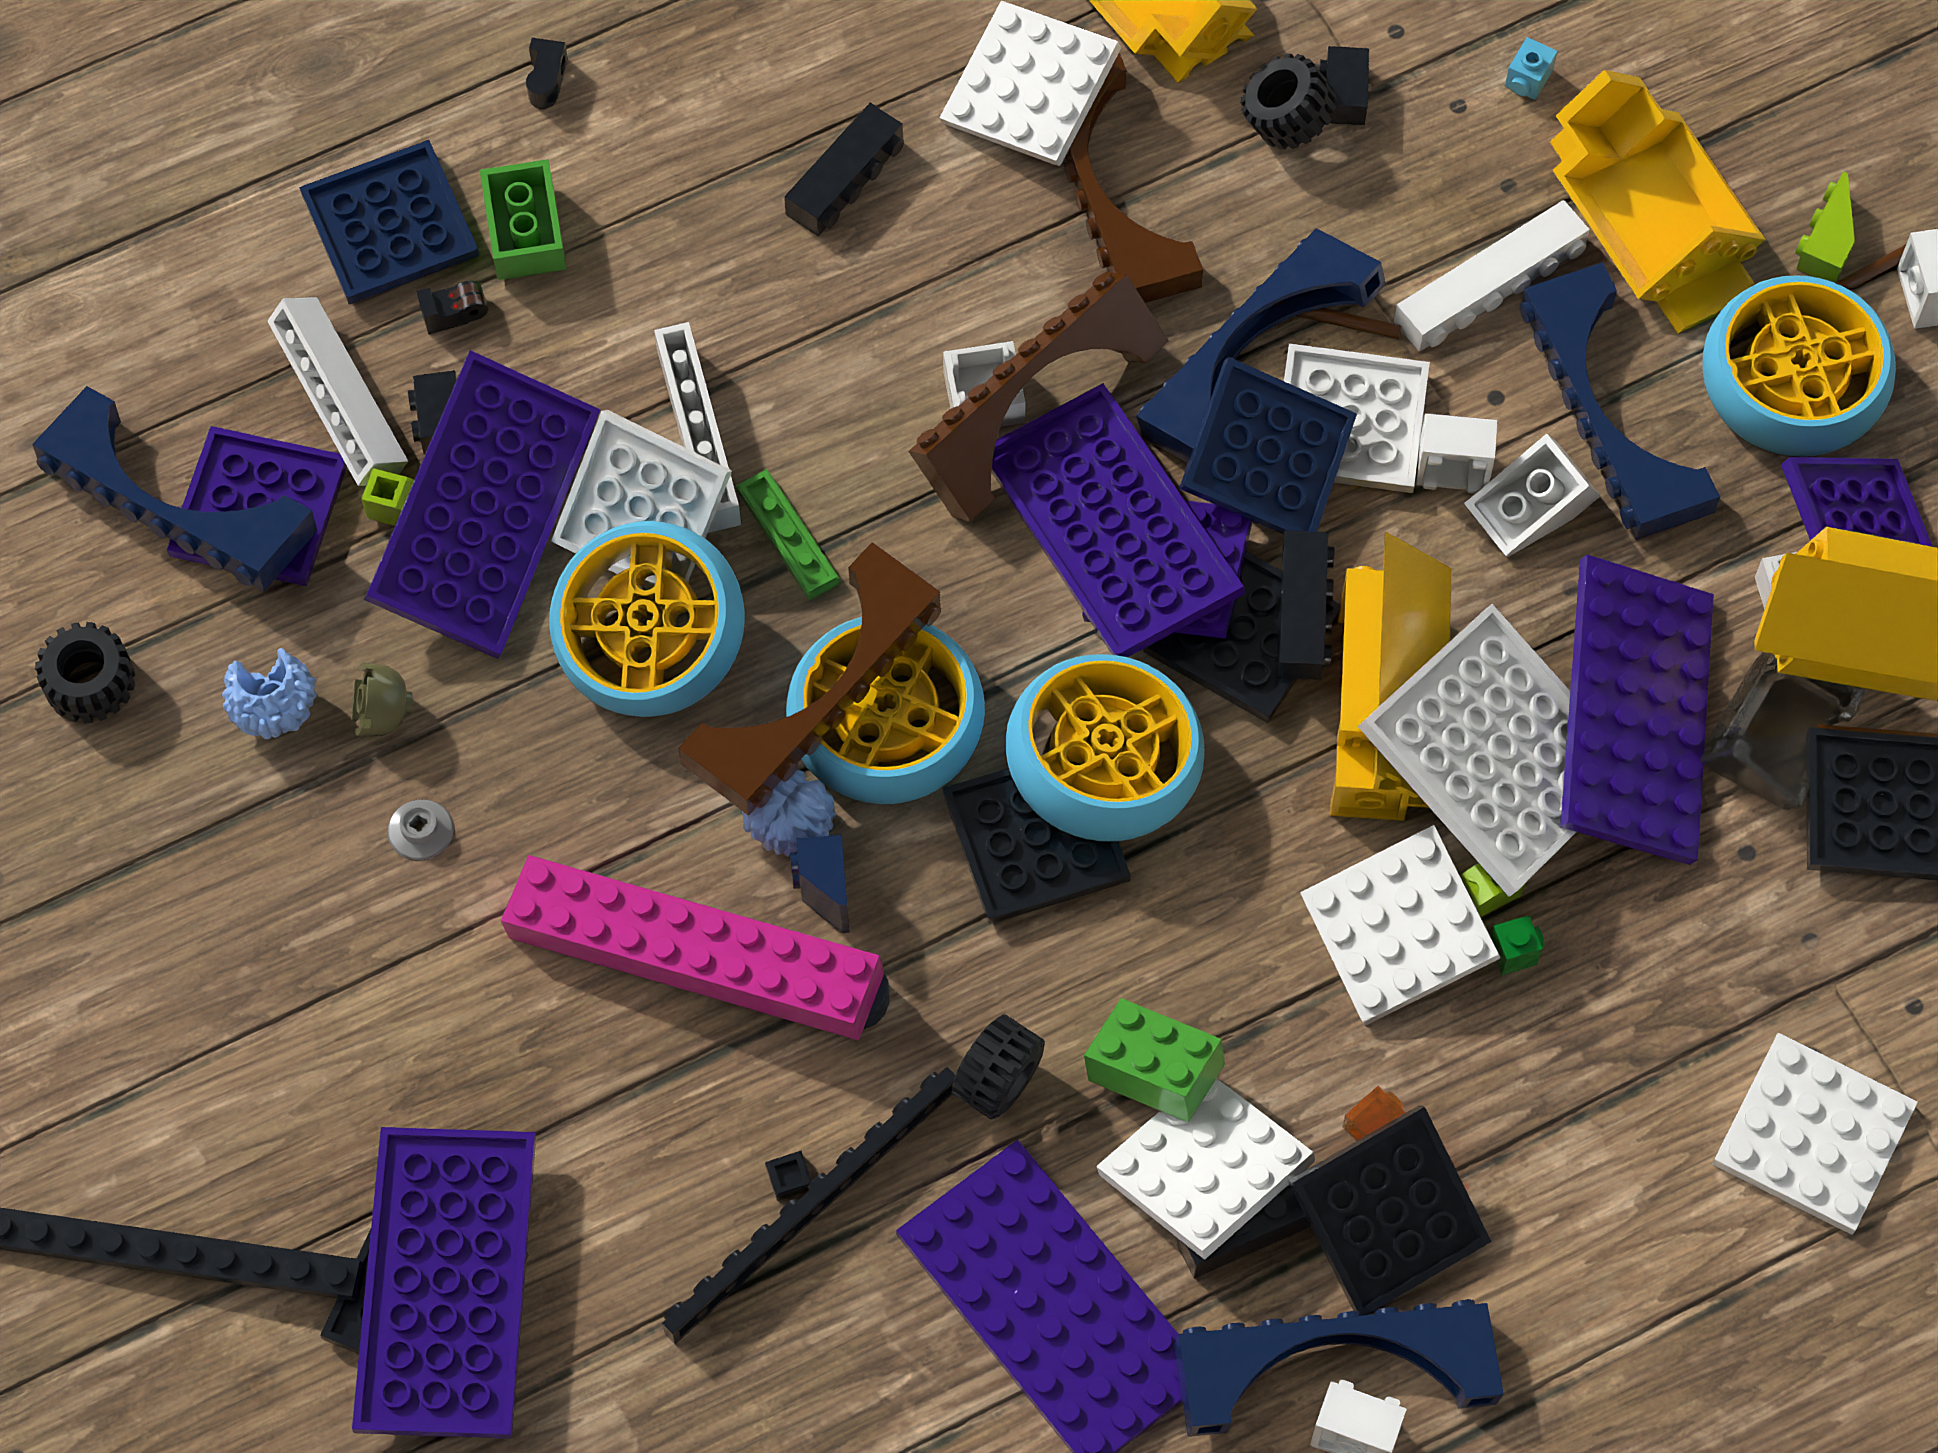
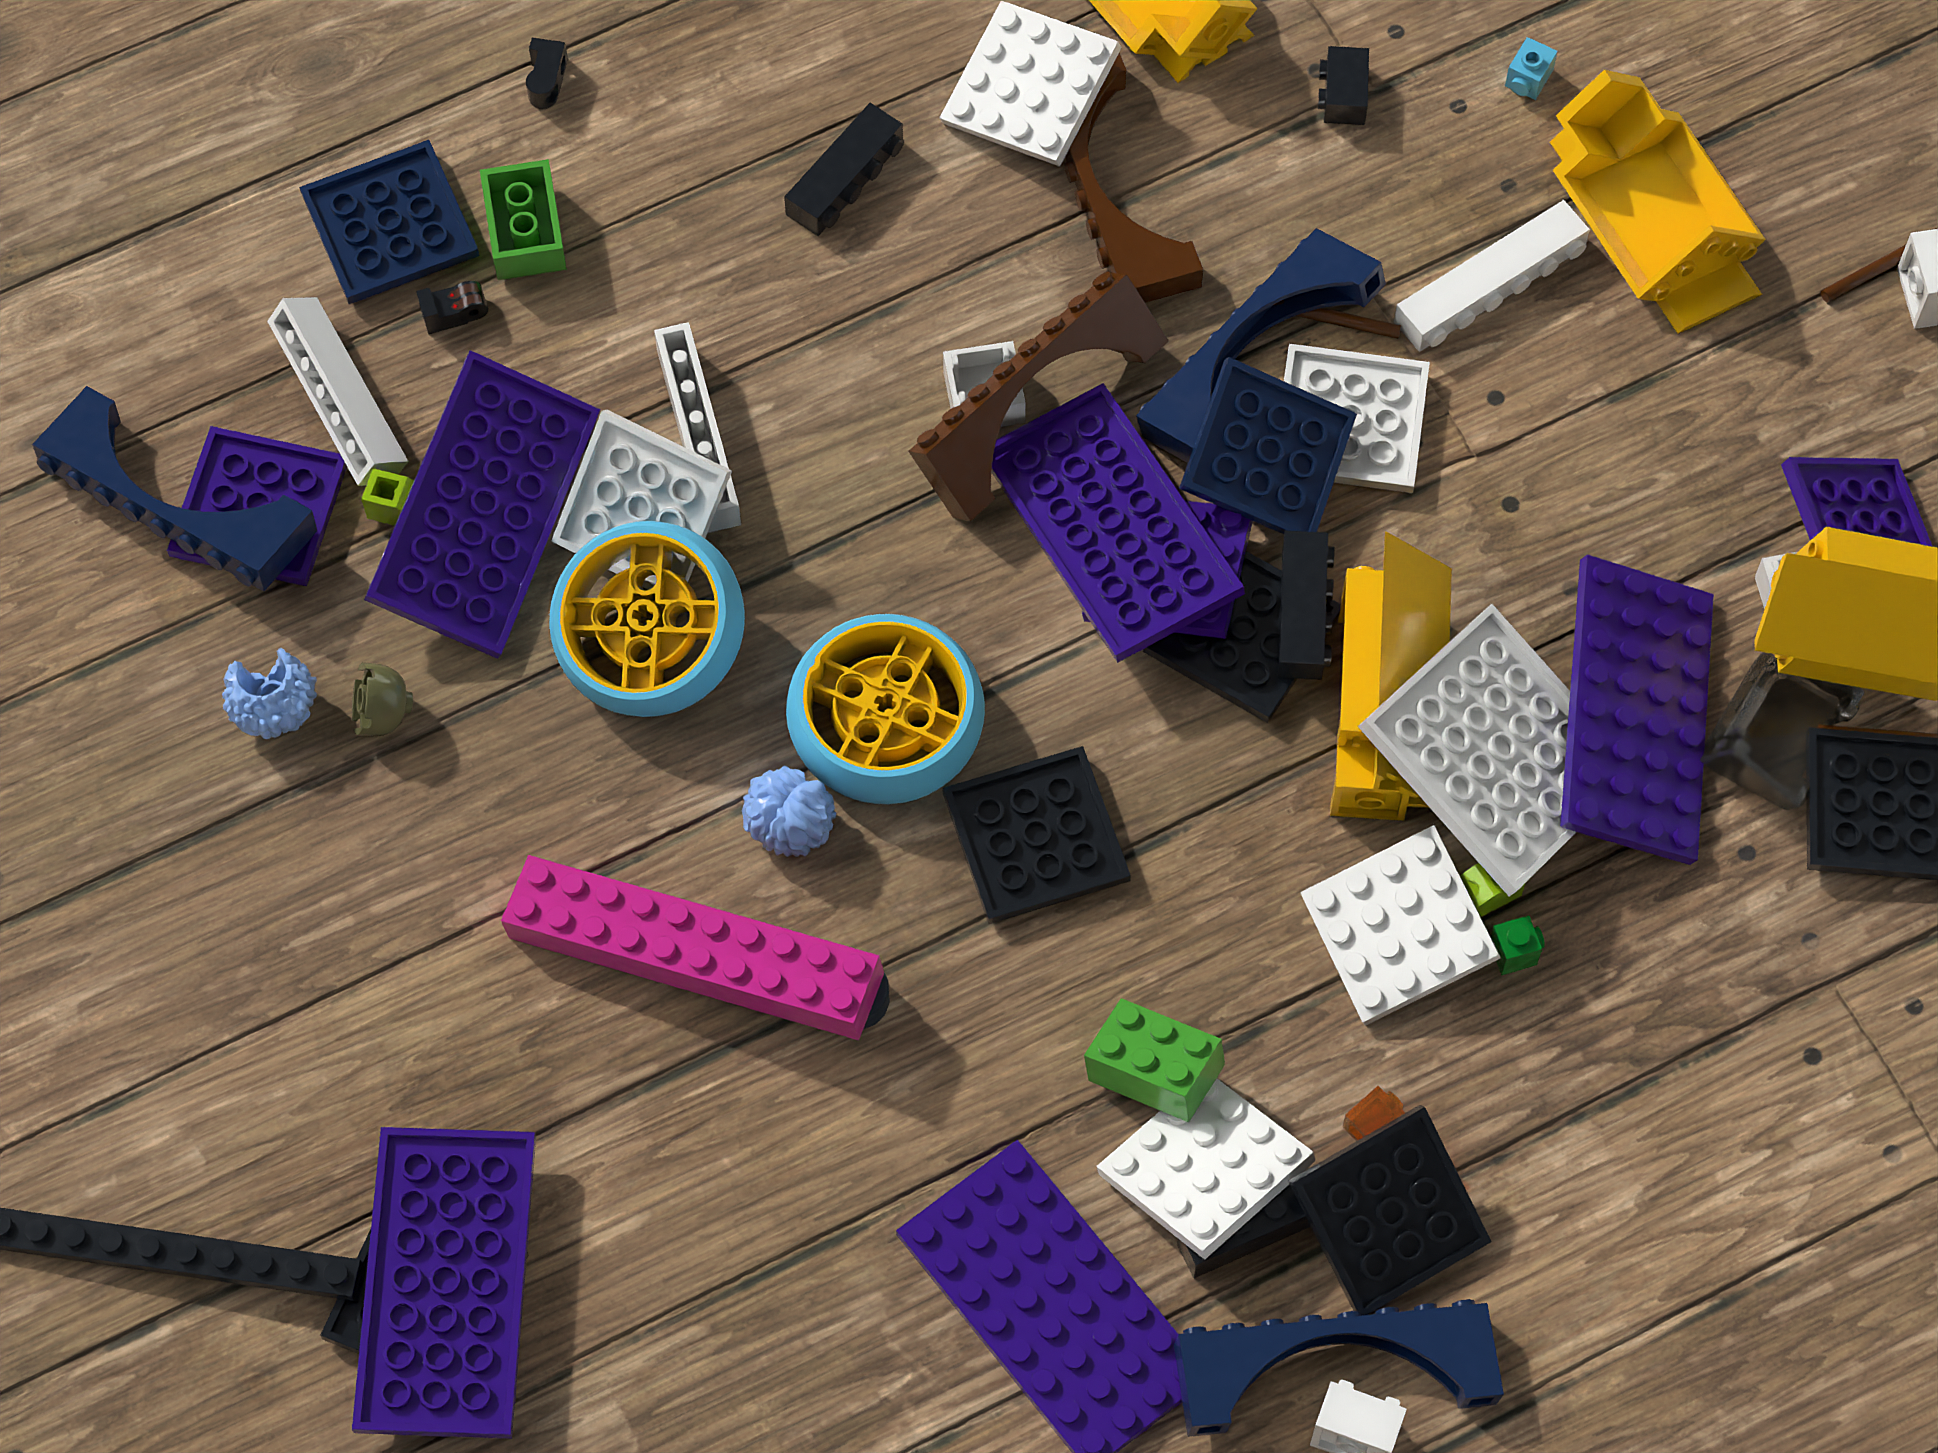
black tyre [35,622,135,723] -> none
light grey piece [387,799,454,861] -> none
black brick [408,370,457,455] -> none
black plate [662,1067,955,1344] -> none
reddish brown arch [678,542,941,816] -> none
bright green tile [736,469,840,600] -> none
black tile [765,1151,812,1201] -> none
dark blue slope [790,835,850,933] -> none
black tyre [952,1014,1045,1120] -> none
wheel [1006,654,1205,841] -> none
black tyre [1240,54,1336,150] -> none
white container [1416,413,1497,494] -> none
white slope [1464,434,1601,557] -> none
dark blue arch [1520,262,1720,540] -> none
yellow wheel [1703,275,1896,457] -> none
white plate [1712,1033,1918,1235] -> none
lime slope [1795,171,1855,283] -> none

